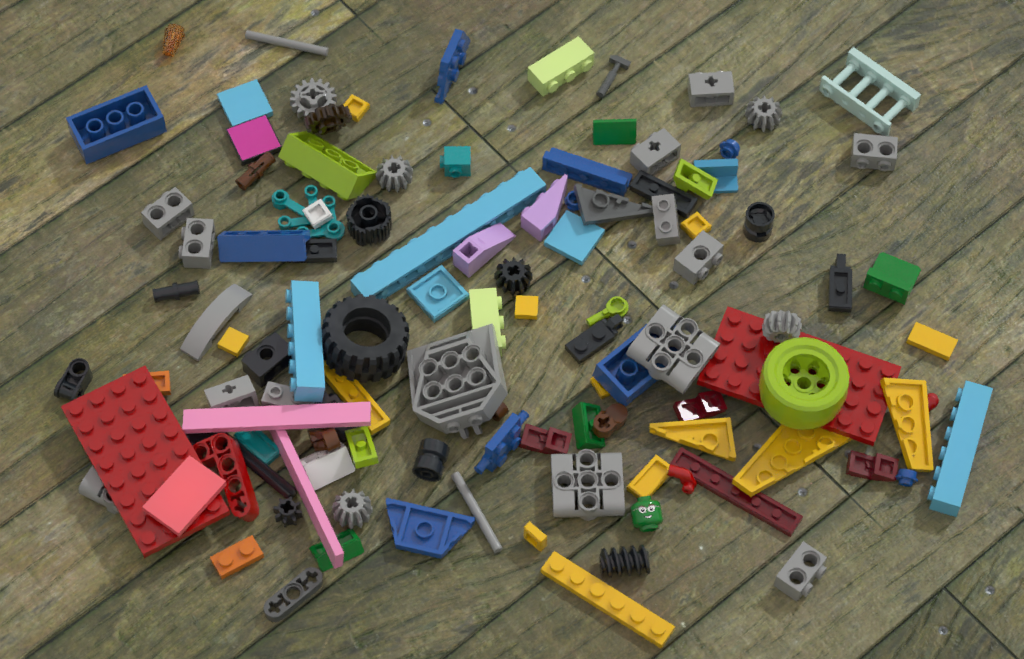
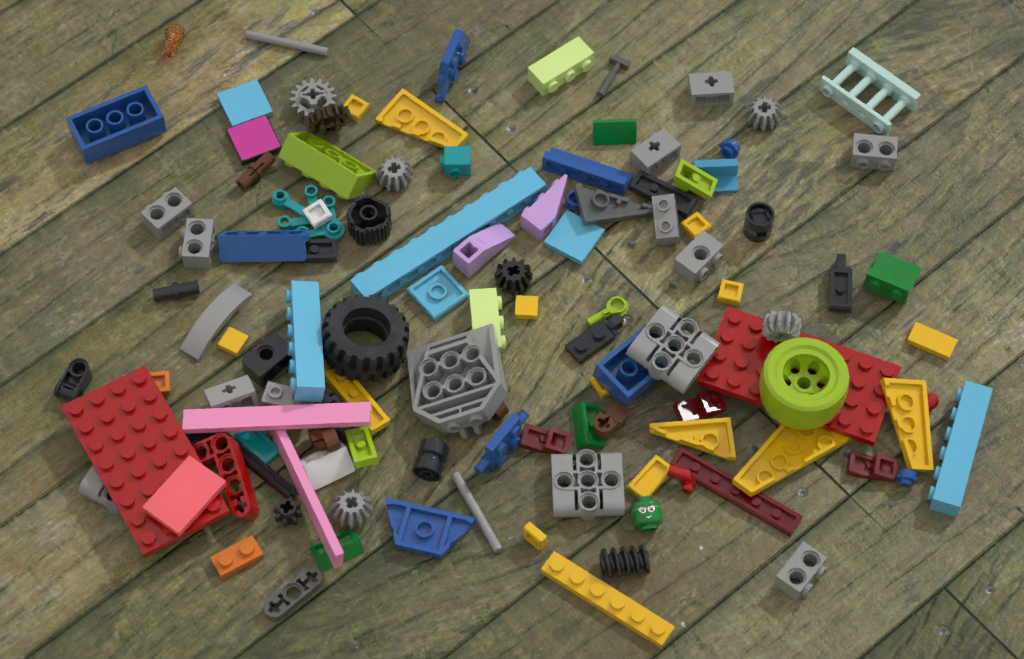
none -> yellow wing [375,88,469,149]
none -> yellow tile [717,279,744,306]

